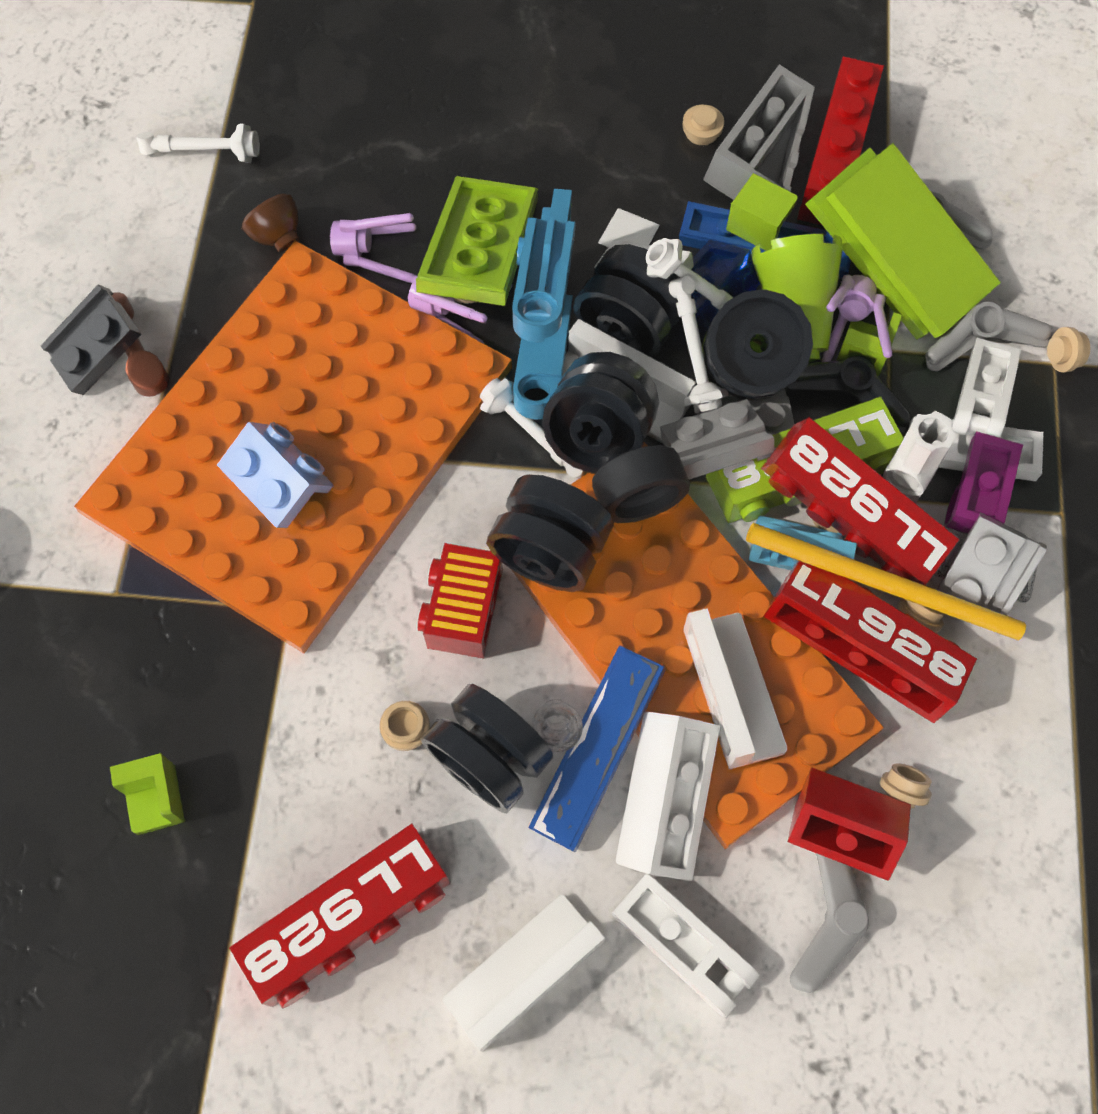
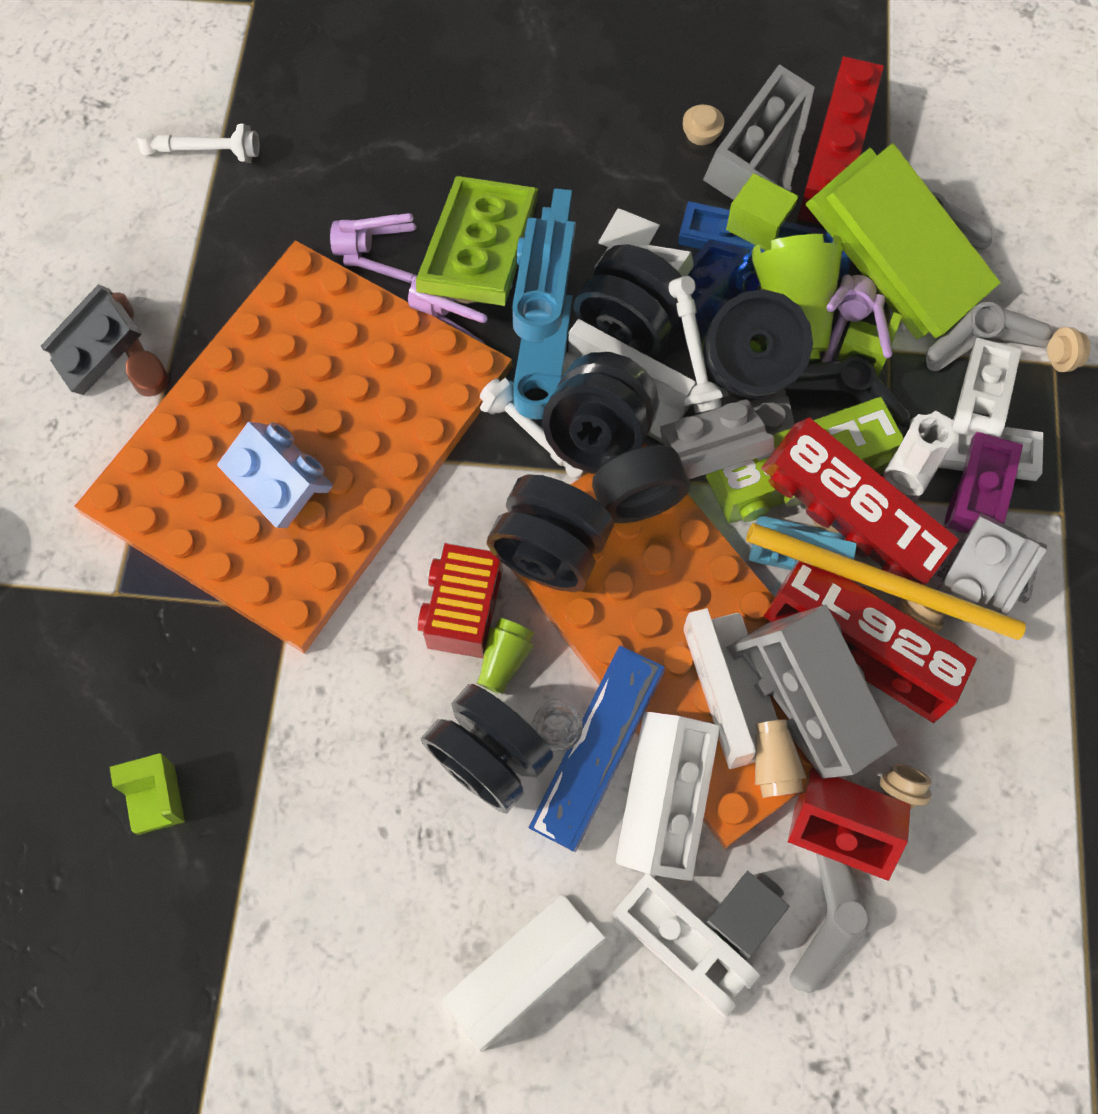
red brick [229,823,450,1009] -> none
reddish brown brick [242,193,300,252] -> none
tan plate [380,701,430,751] -> none
white piece [646,238,733,310] -> none
none -> lime cone [476,618,535,695]
none -> dark grey brick [705,870,790,960]
none -> light grey wedge [726,604,898,779]
none -> tan cone [755,720,807,798]

